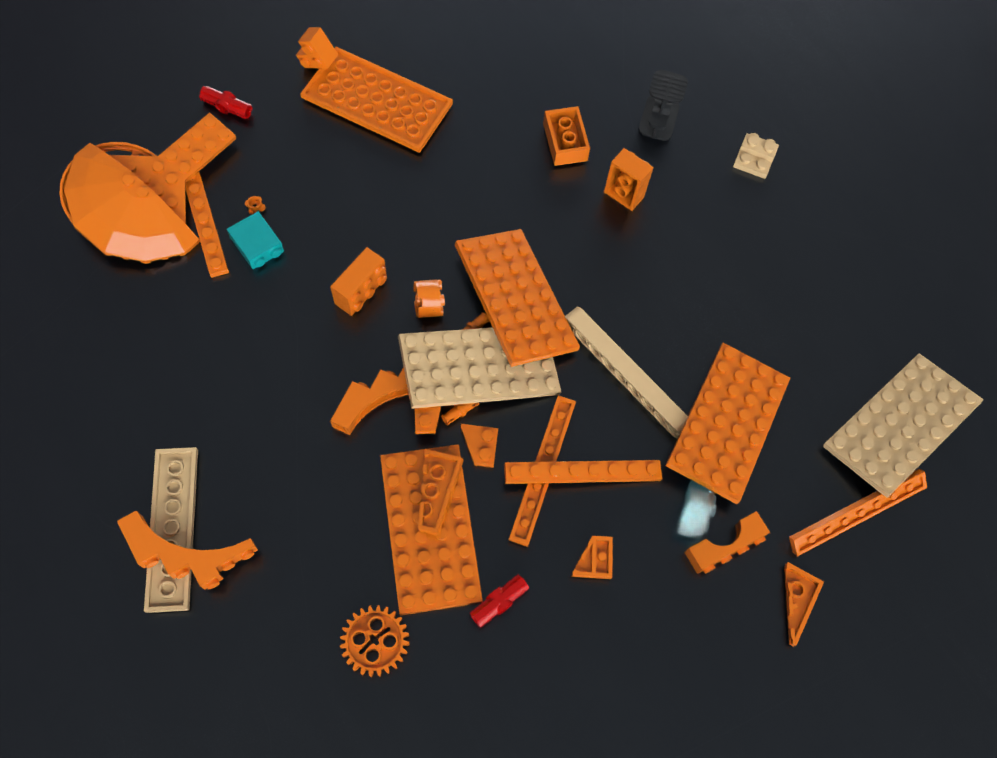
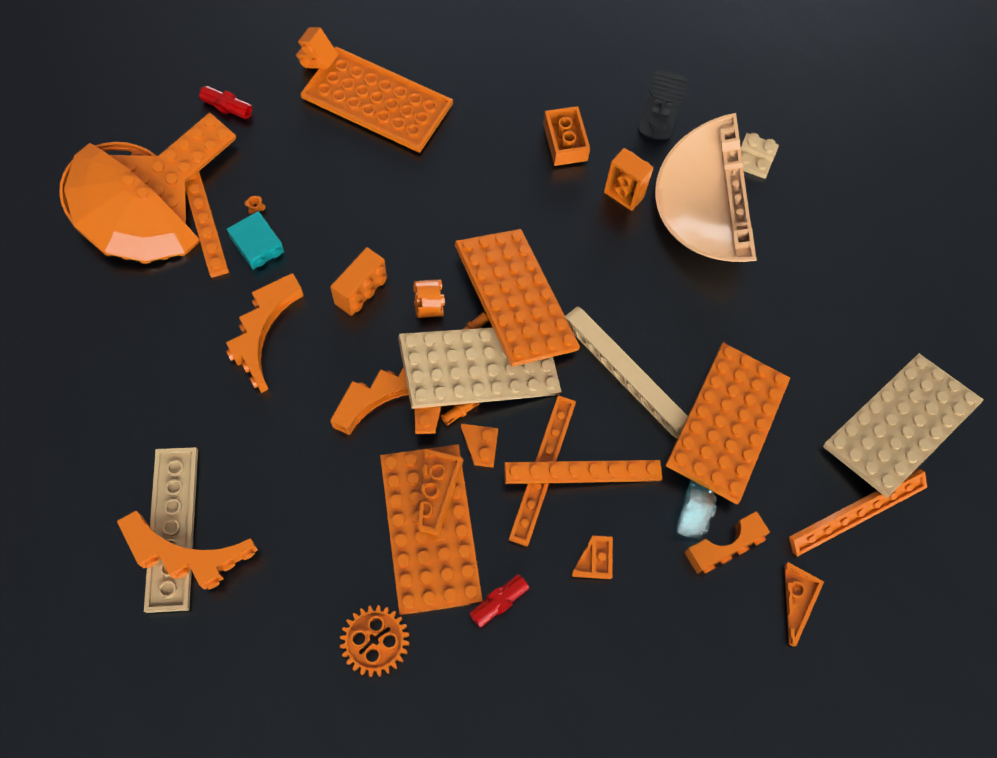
none -> orange arch [226,273,303,393]
none -> light nougat brick [655,113,757,262]

